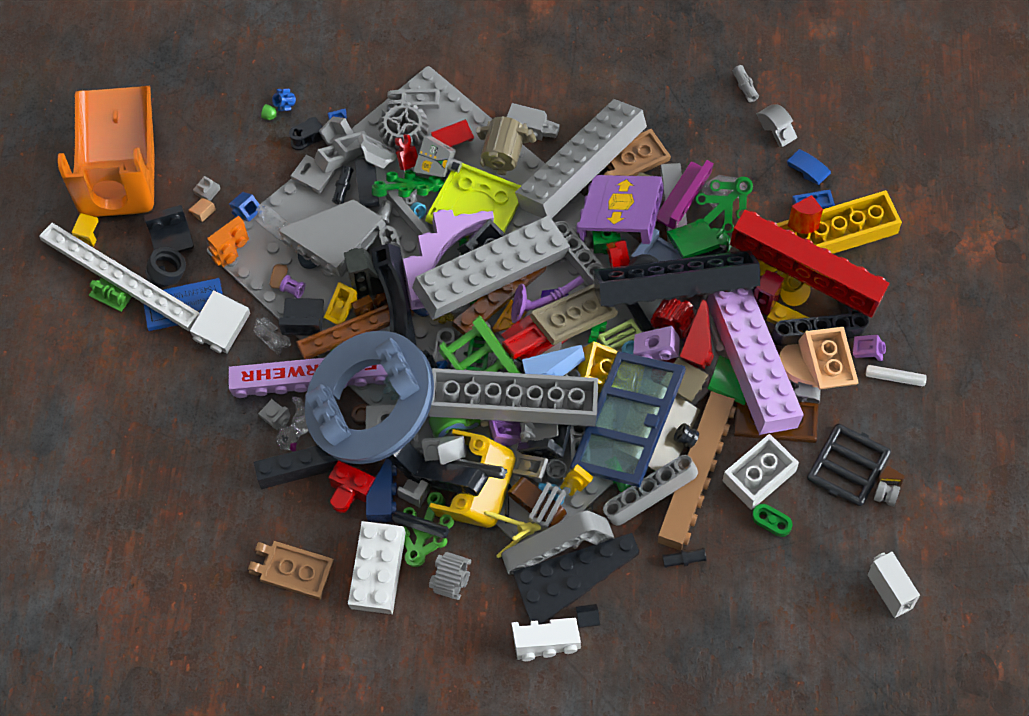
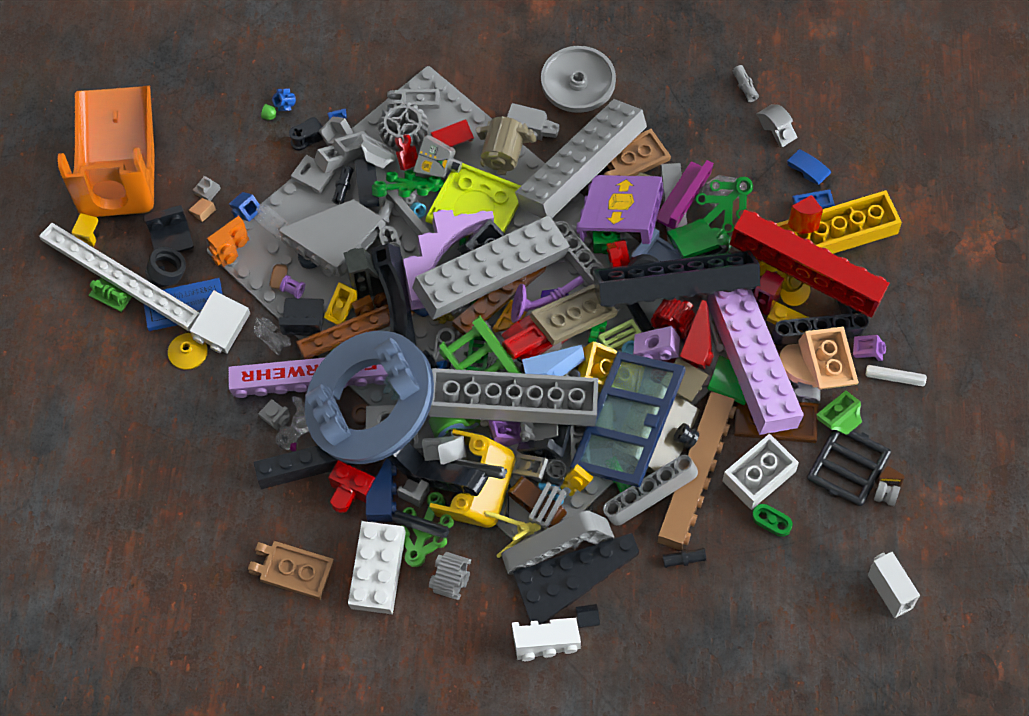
none -> yellow dish [168,333,208,370]
none -> light grey dish [541,46,616,113]
none -> bright green slope [817,391,862,435]

